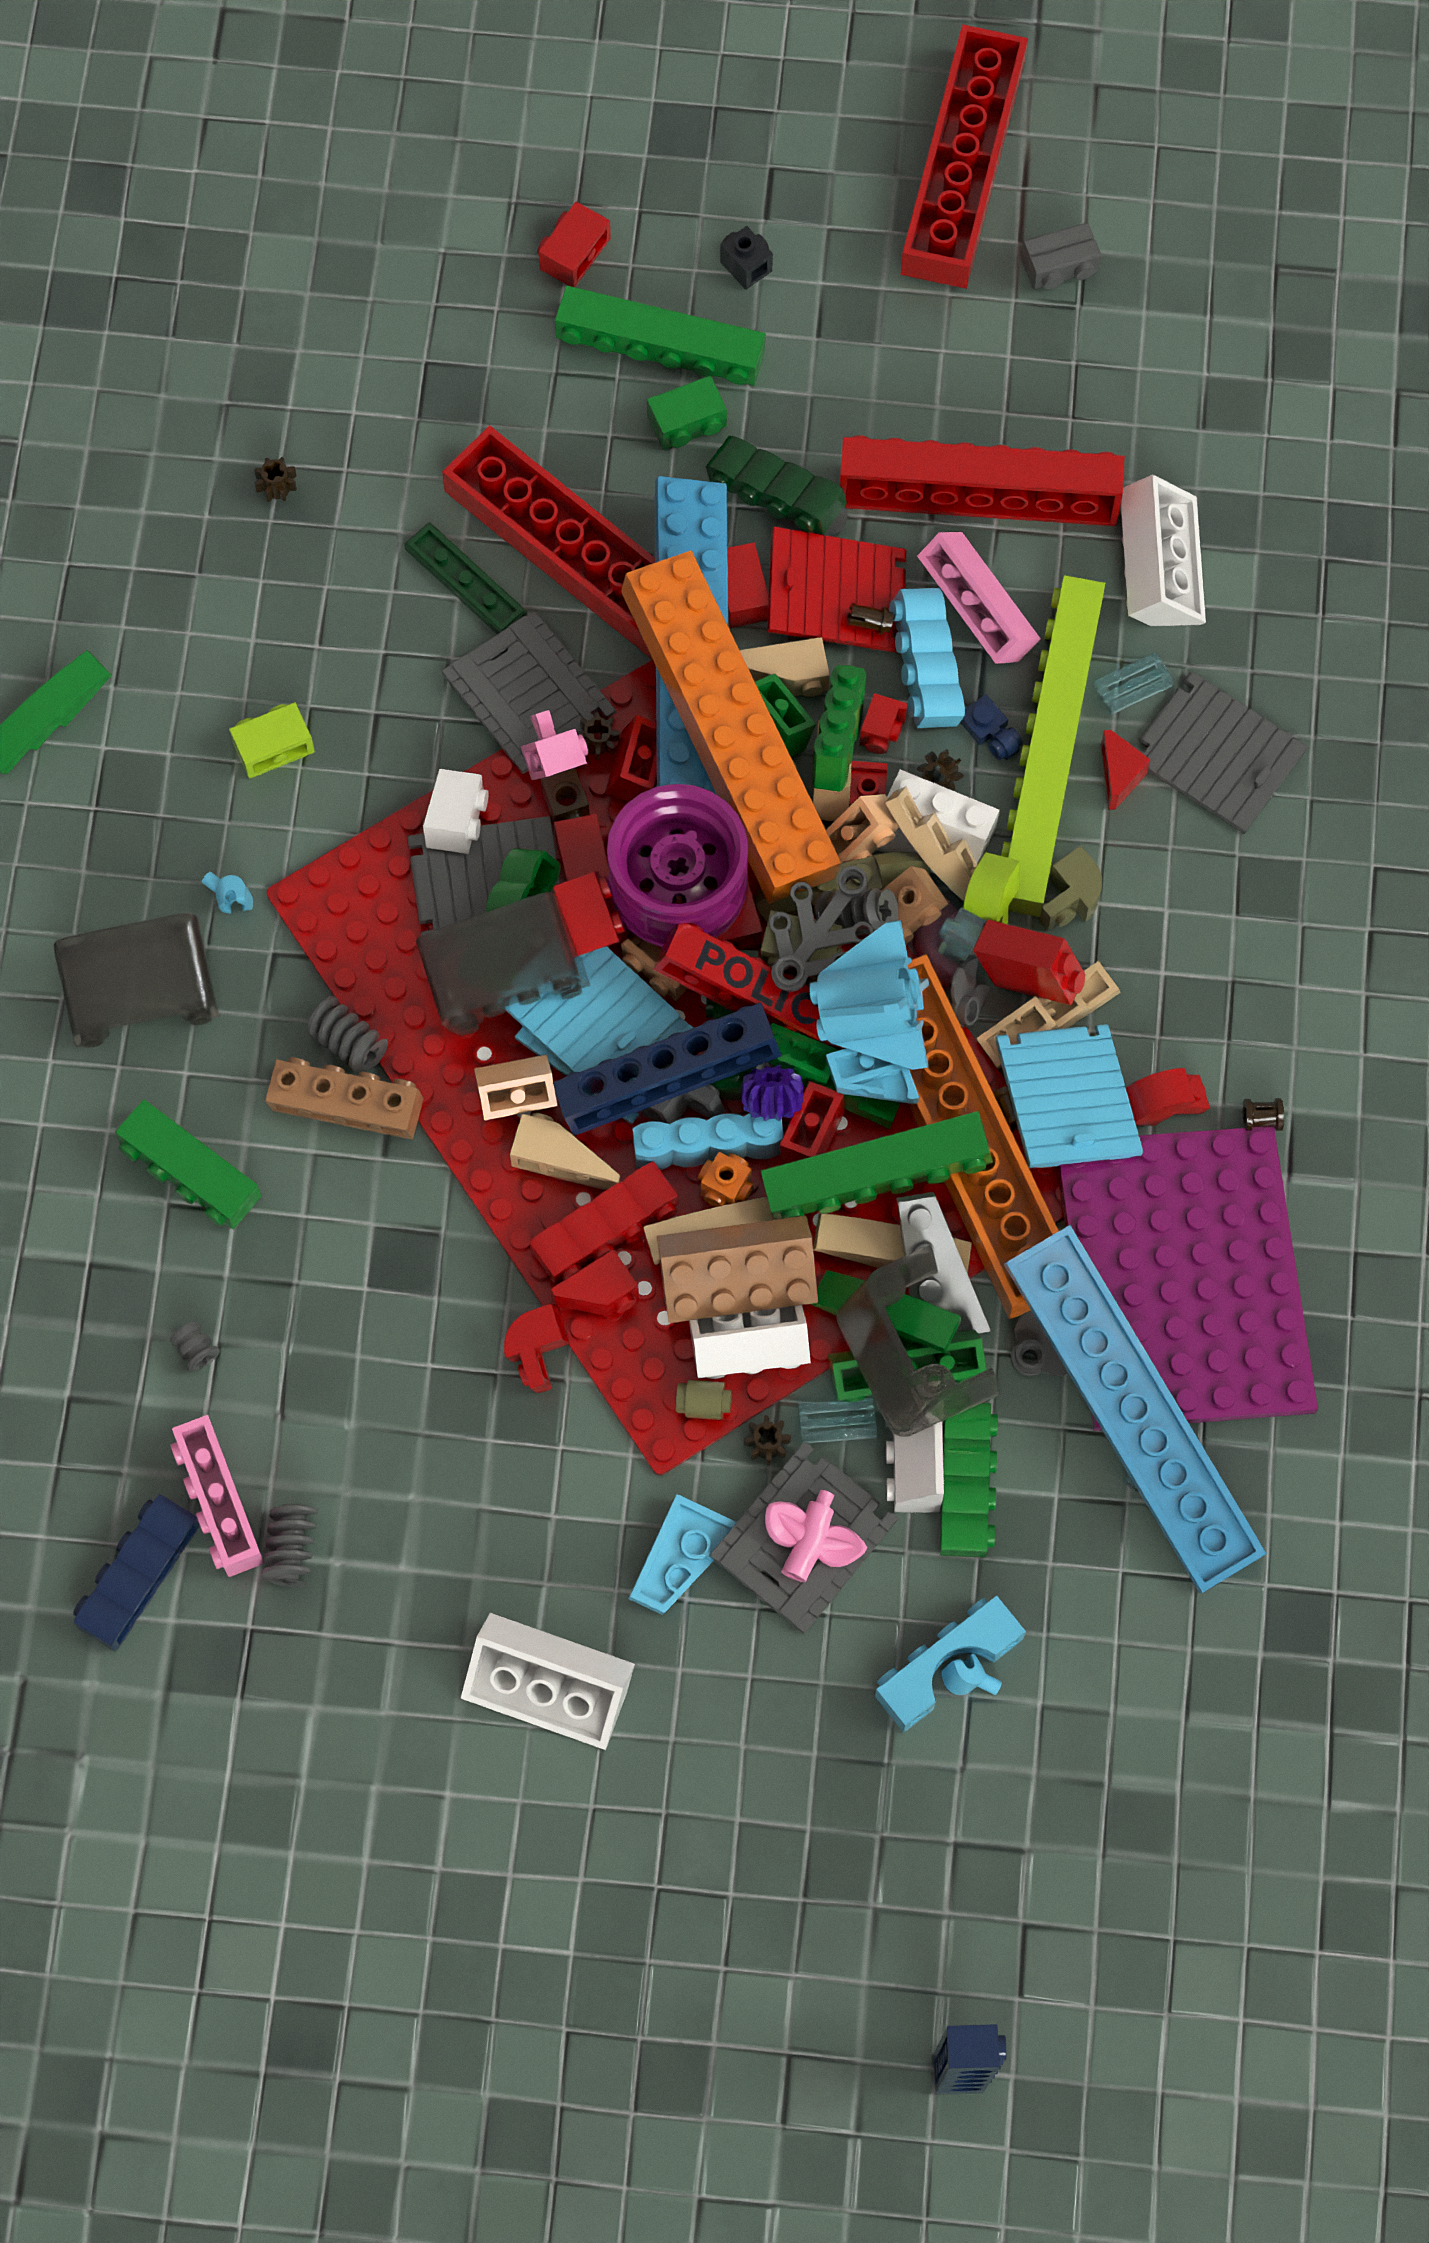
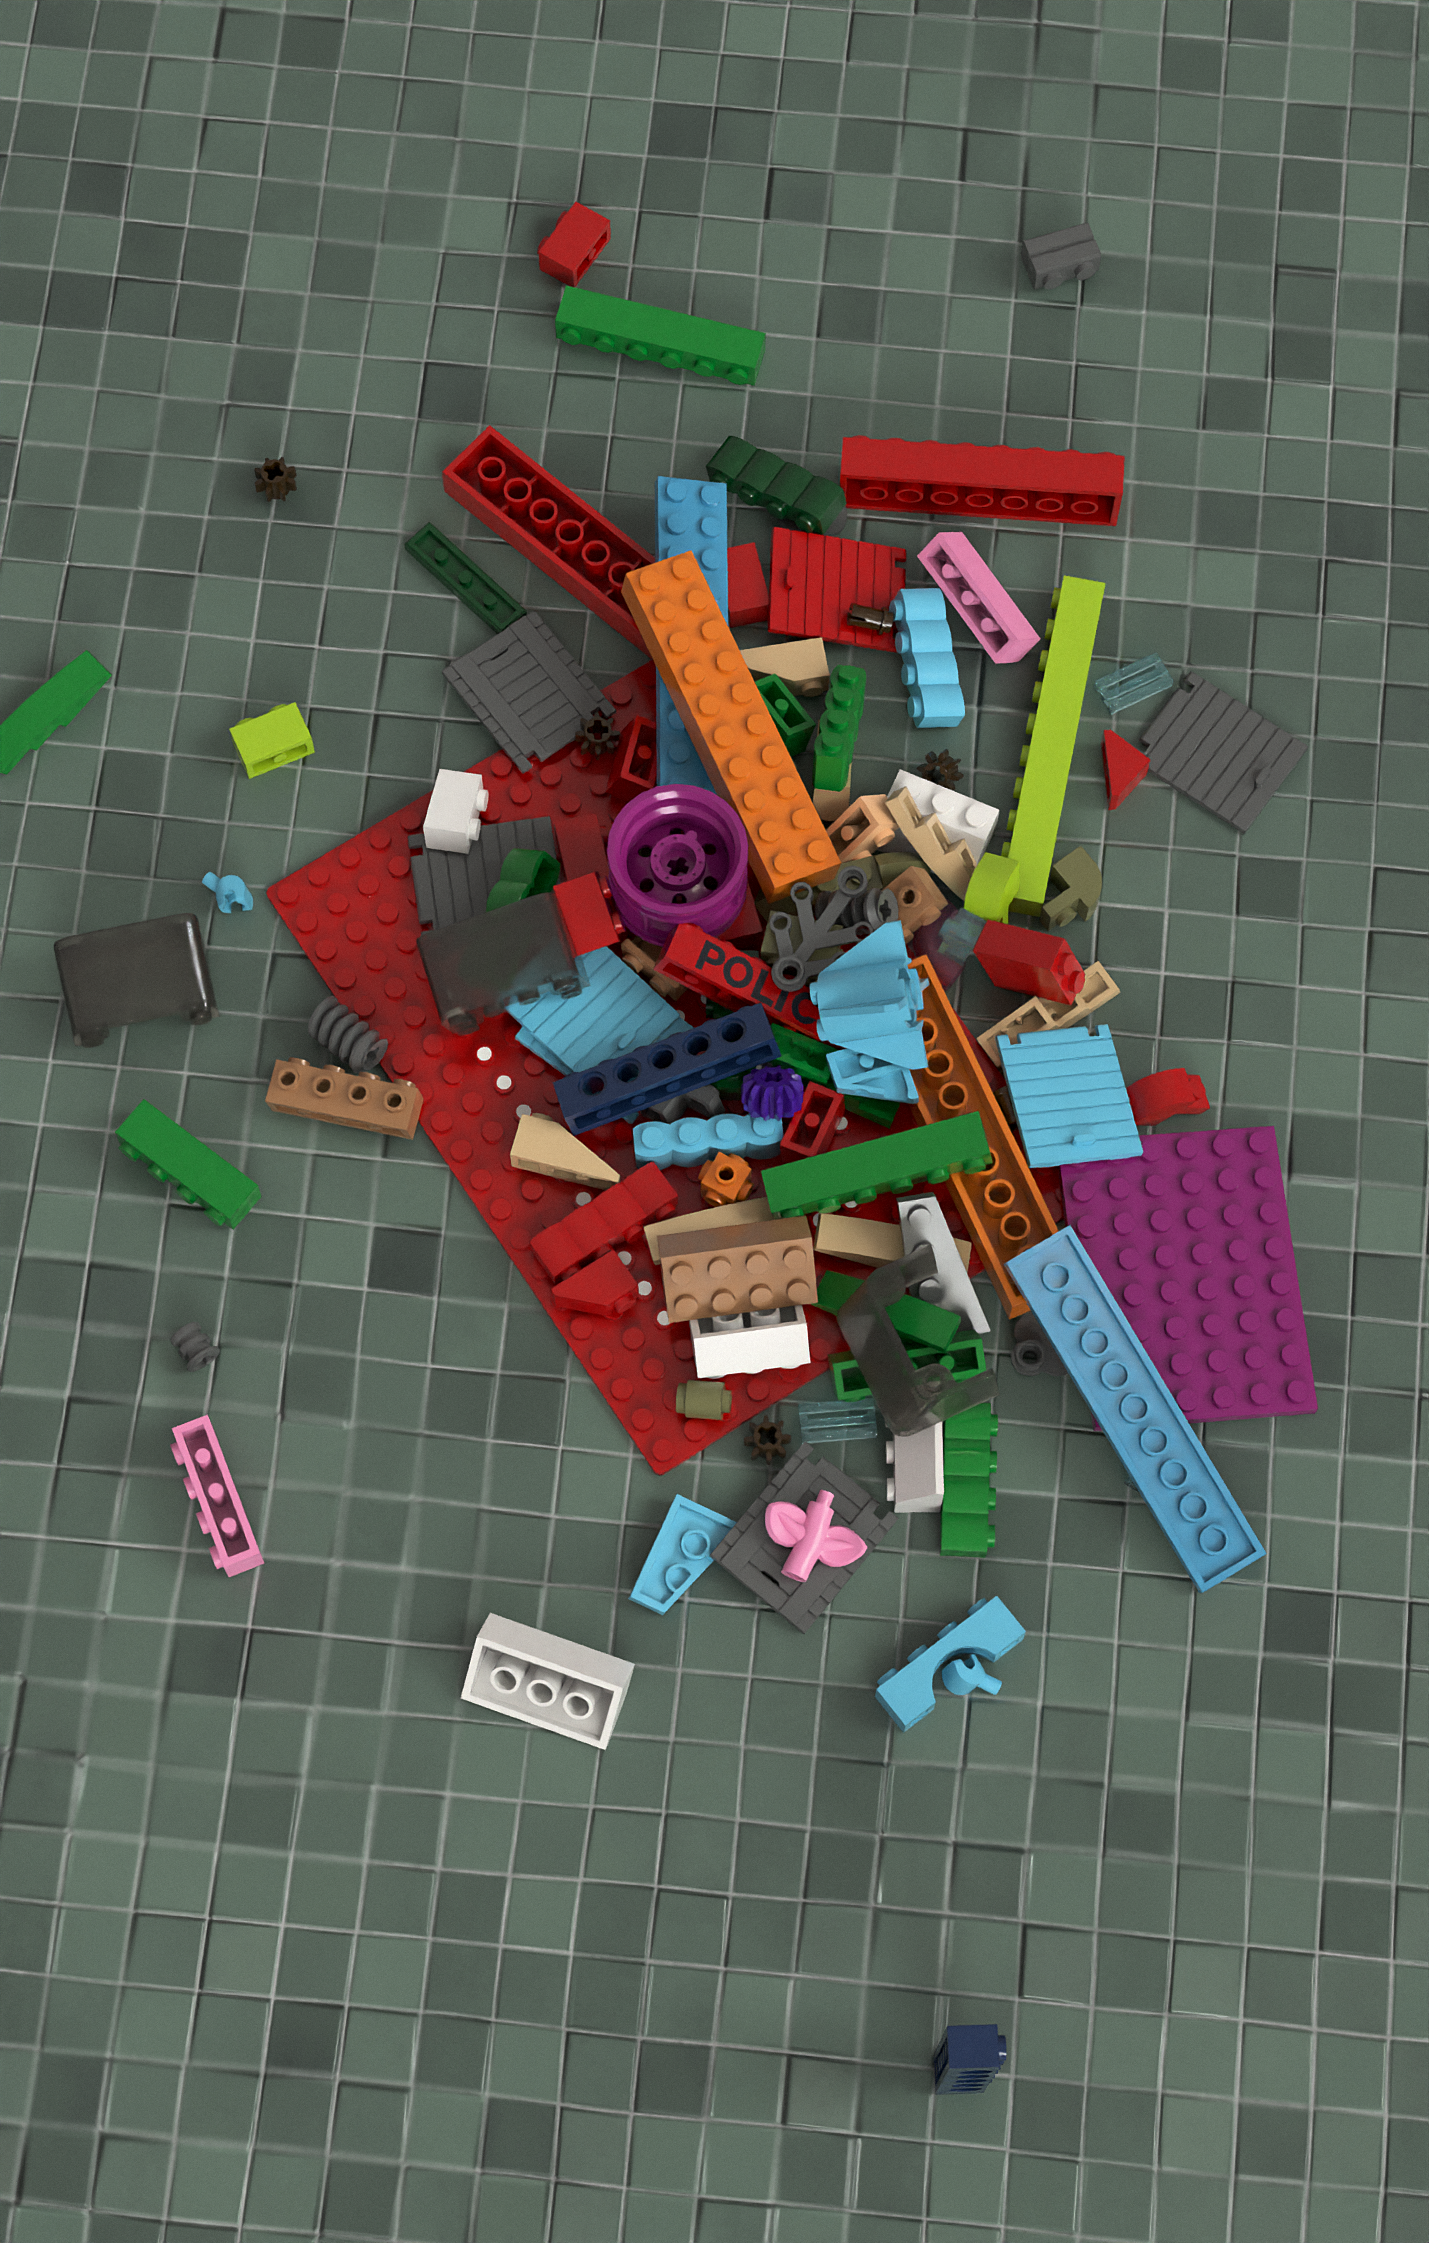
dark blue brick [73,1494,200,1652] -> none
dark grey piece [261,1504,318,1588] -> none
light nougat brick [474,1055,557,1120] -> none
red brick [504,1304,570,1394] -> none
bright pink brick [520,710,588,780] -> none
dark brown brick [541,767,590,823] -> none
green brick [647,375,727,450] -> none
black brick [720,226,773,290] -> none
red brick [849,761,888,807] -> none
red brick [860,693,908,754] -> none
red brick [900,24,1028,289] -> none
dark grey plate [950,957,990,1028] -> none
dark blue plate [960,694,1023,761] -> none
white slope [1120,474,1206,626] -> none
dark brown bush [1242,1098,1284,1131] -> none

